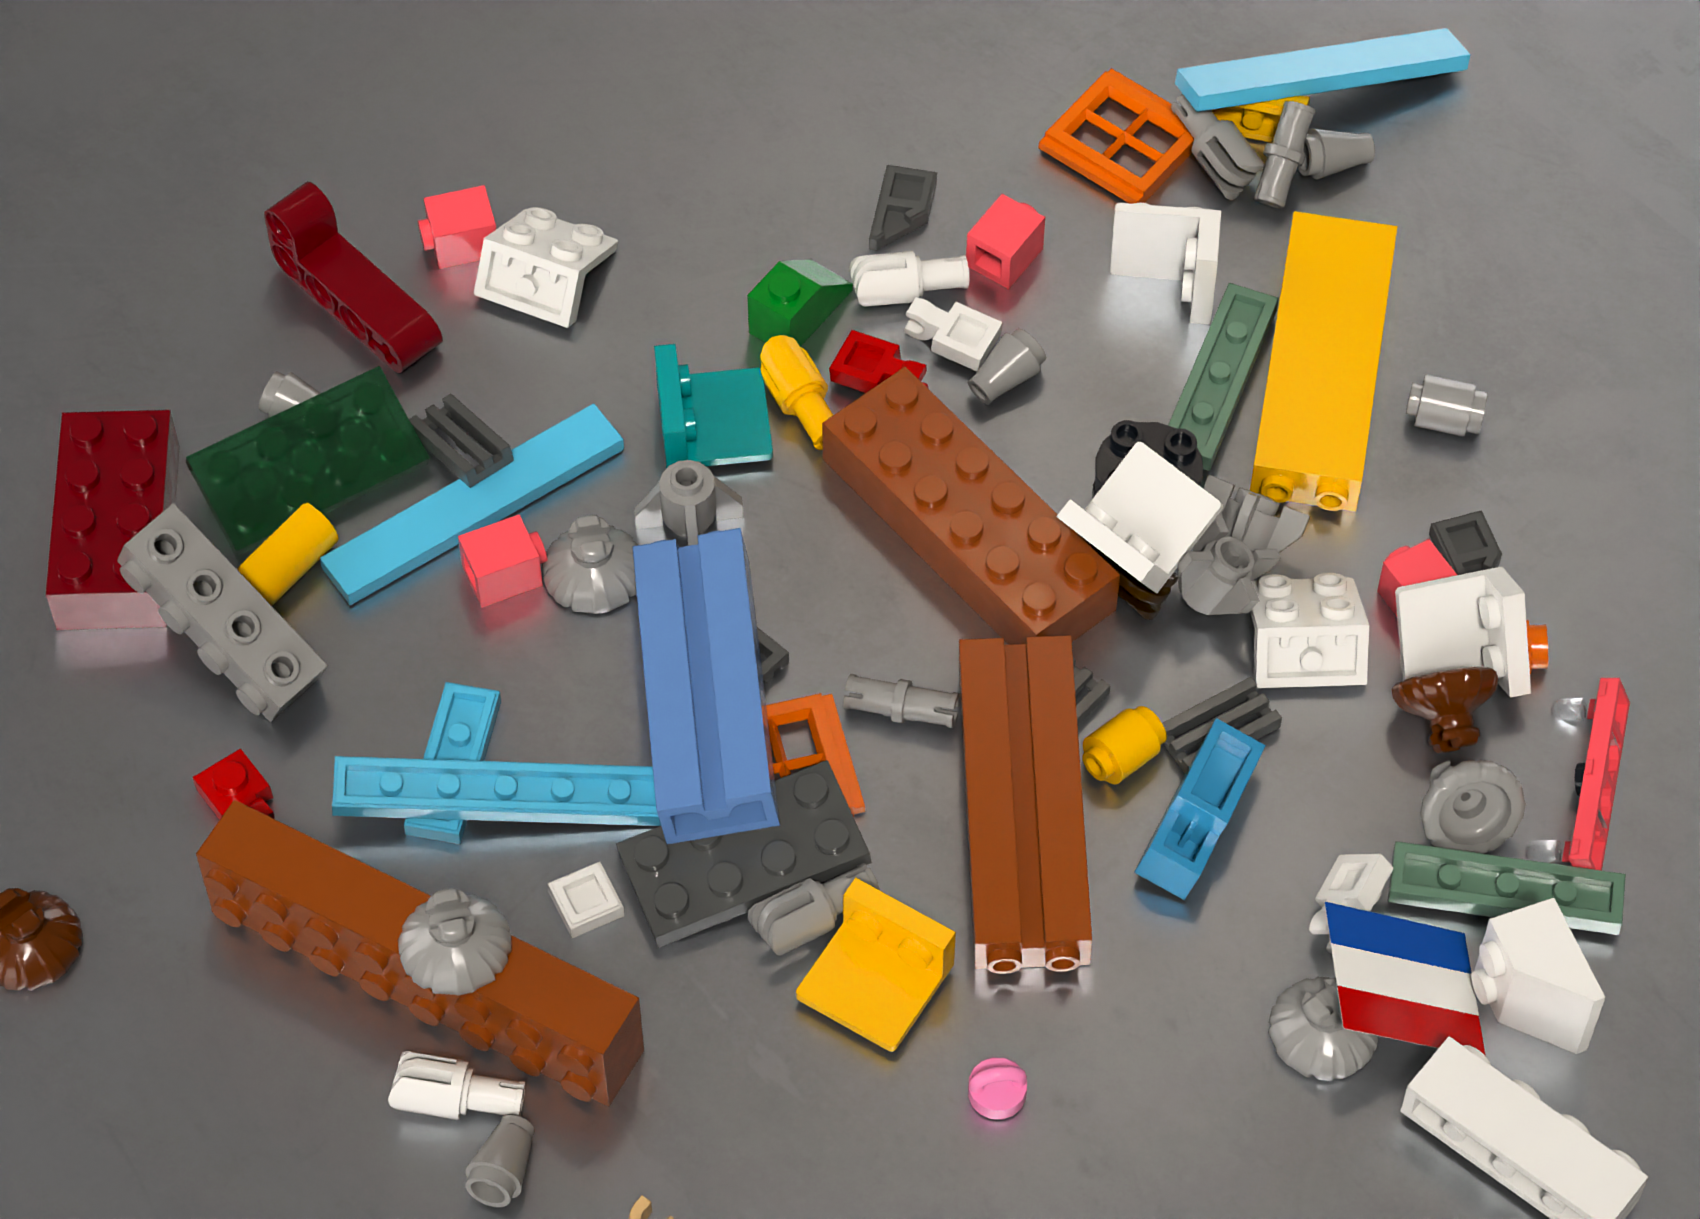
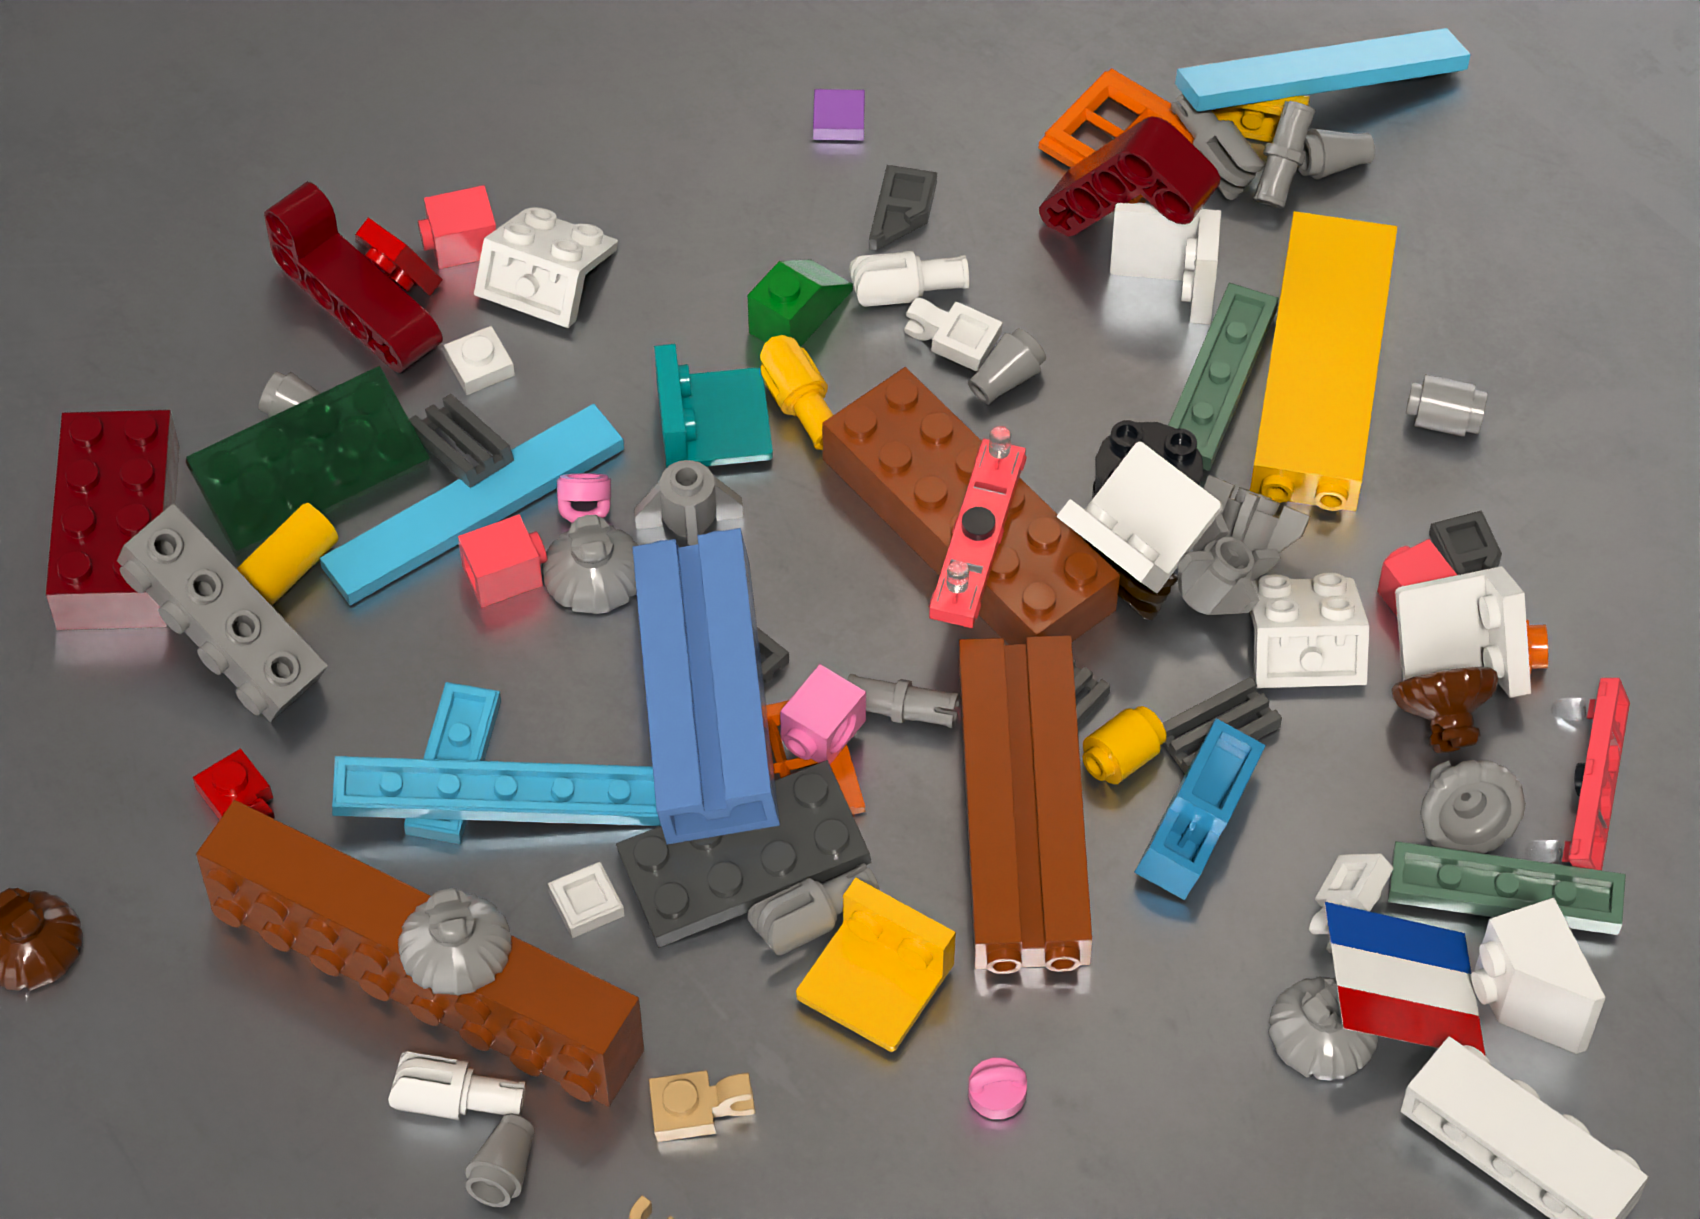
red plate [829,330,928,393] -> none
coral brick [966,194,1045,289] -> none
none -> red wing [355,217,443,296]
none -> white plate [443,326,515,395]
none -> bright pink tile [557,473,611,523]
none -> tan plate [649,1070,756,1142]
none -> bright pink brick [780,664,866,764]
none -> medium lavender tile [813,89,865,141]
none -> coral piece [928,426,1027,629]
none -> dark red beam [1039,116,1221,237]

